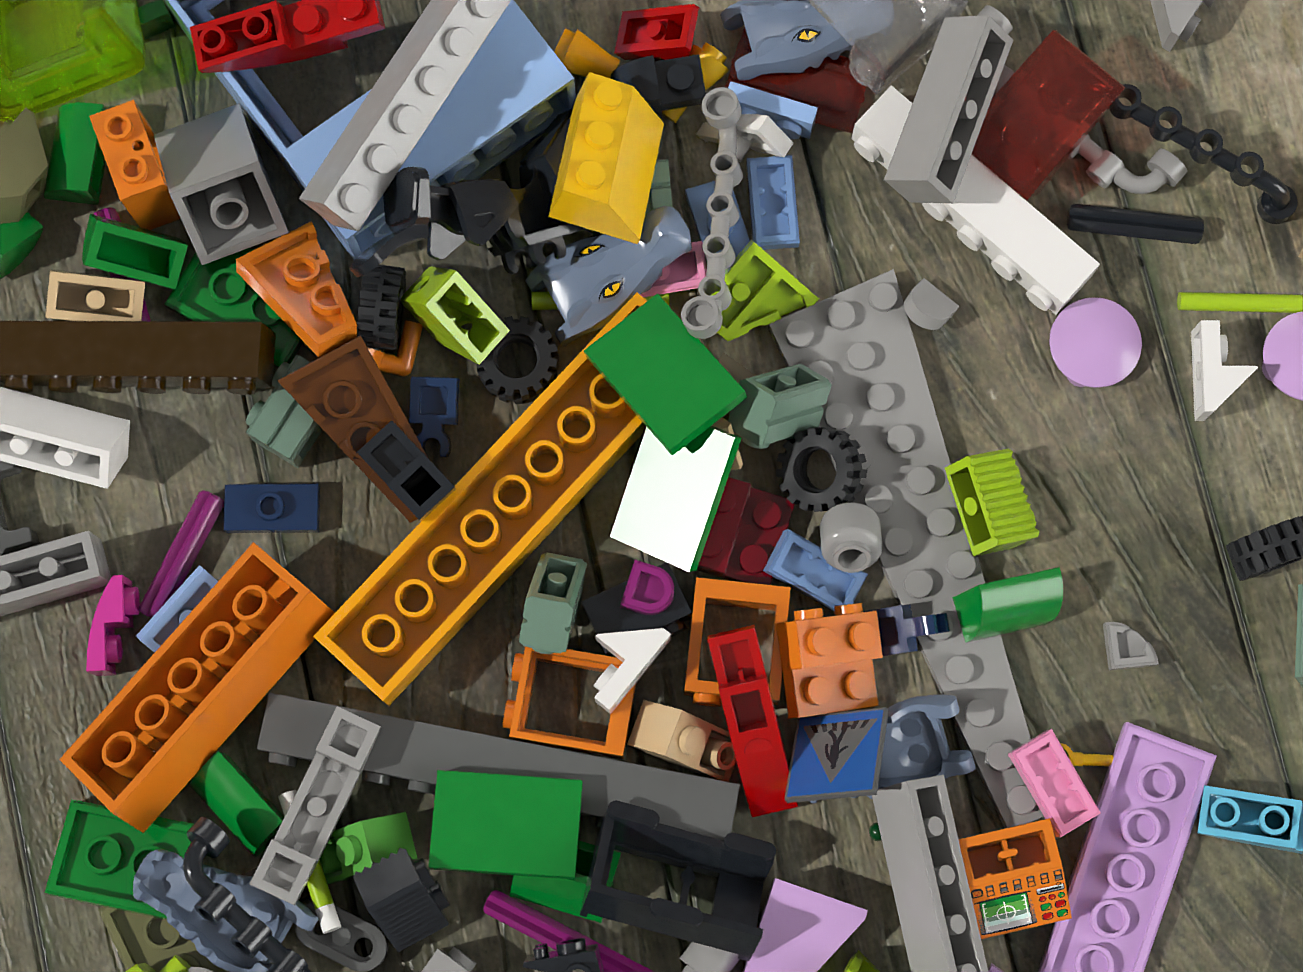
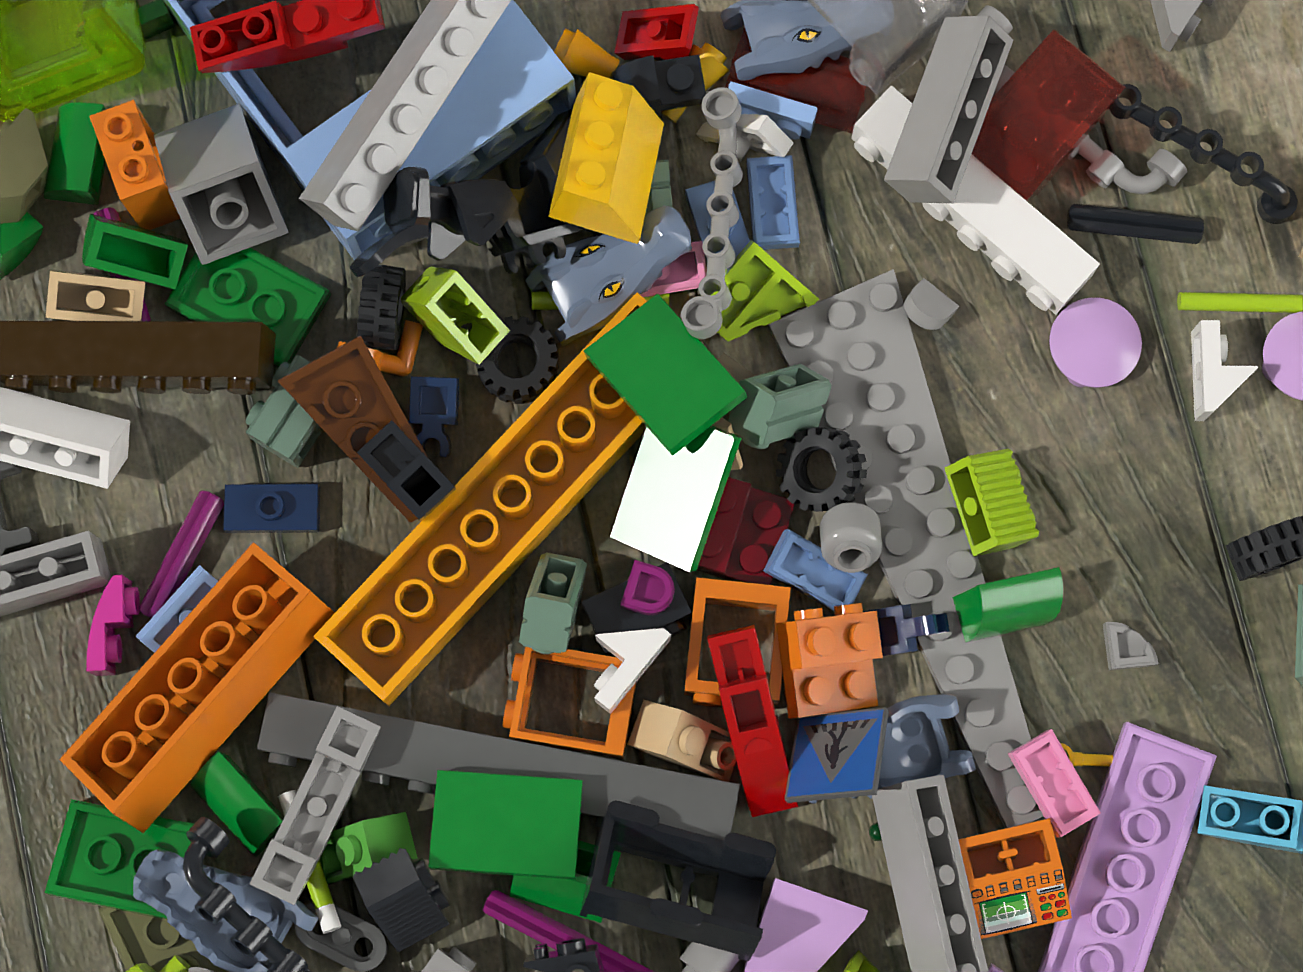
orange wing [236,221,357,357] -> none

